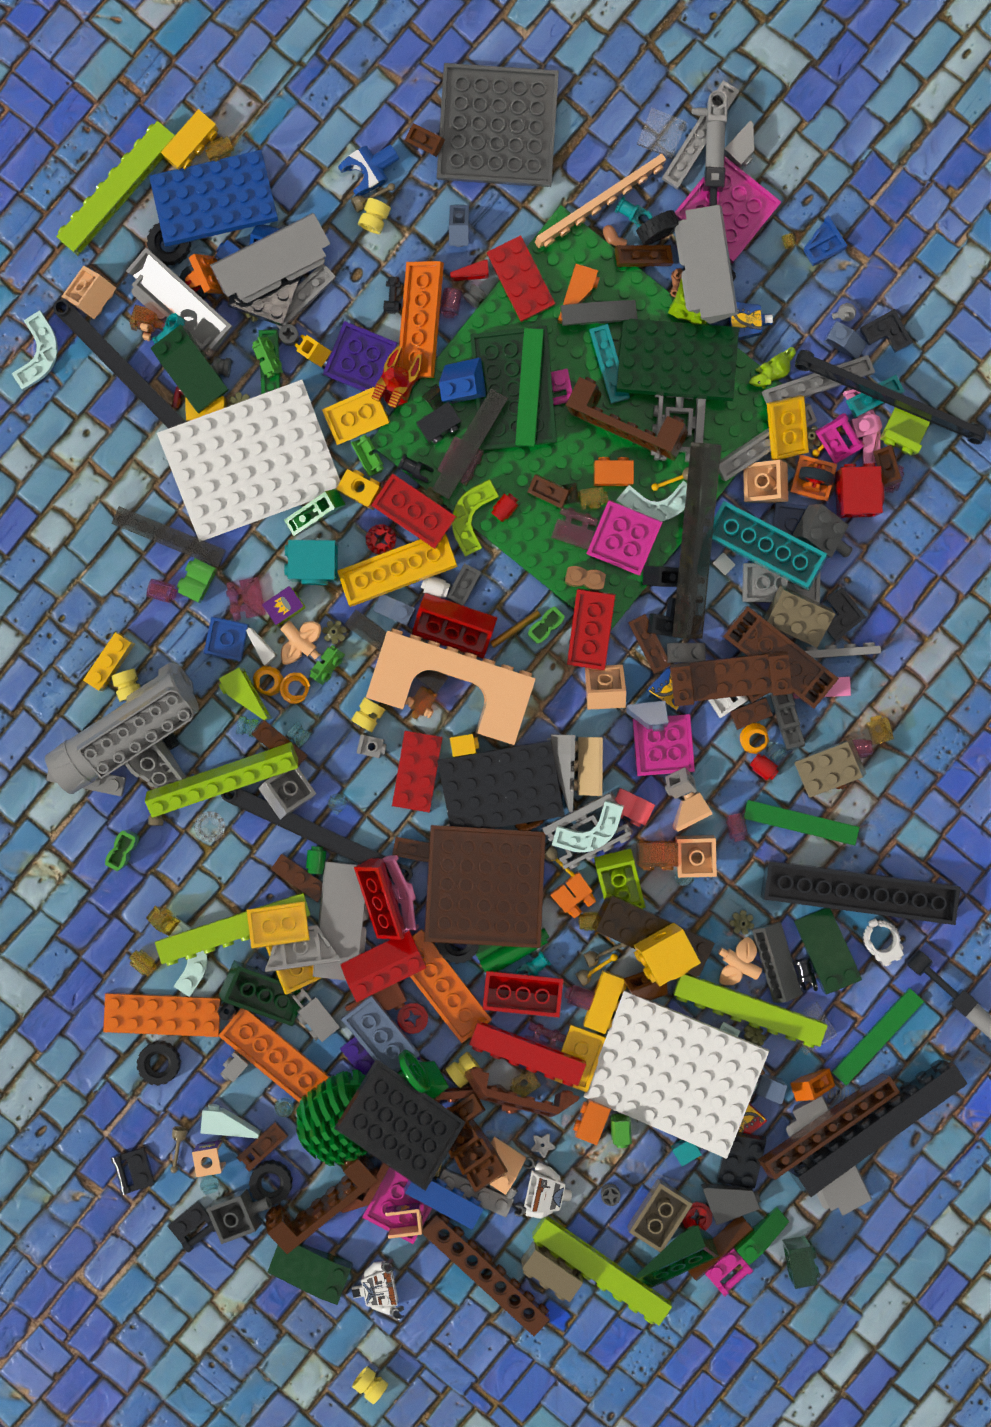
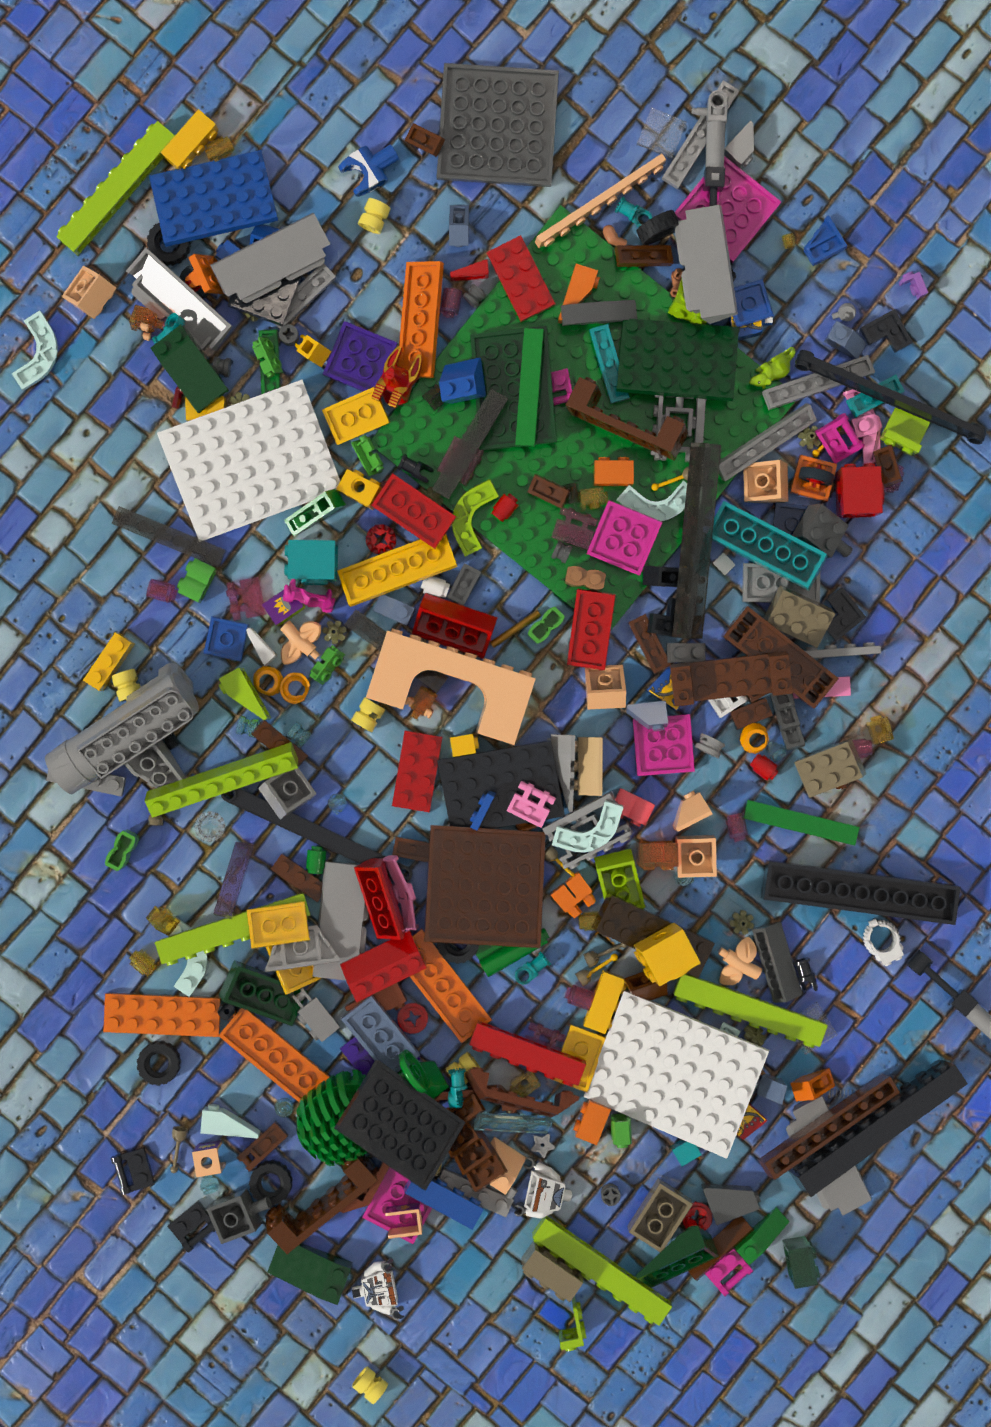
black piece [53,299,186,429] -> none
light grey brick [220,1050,250,1082] -> none
dark tan hinge [351,183,395,213] -> none
light grey brick [357,734,387,758] -> none
black bar [383,277,401,314] -> none
black brick [416,401,461,445] -> none
reddish brown brick [422,1211,550,1336] -> none
red slope [483,971,563,1018] -> none
light grey brick [665,767,697,799] -> none
black plate [717,1132,766,1188] -> none
yellow tile [767,395,809,460] -> none
dark green slope [794,908,862,995] -> none
green tile [831,988,924,1086] -> none
none -> clear purple slope [213,842,254,919]
none -> dark pink piece [283,579,335,613]
none -> teal connector [448,1068,467,1108]
none -> blue plate [470,790,496,831]
none -> clear light blue plate [473,1112,553,1134]
none -> bright pink plate [507,781,556,828]
none -> dark grey wheel [551,540,573,564]
none -> lime bracket [558,1297,587,1351]
none -> light grey wheel [695,733,725,759]
none -> blue tile [732,279,774,327]
none -> medium lavender bracket [899,271,928,300]

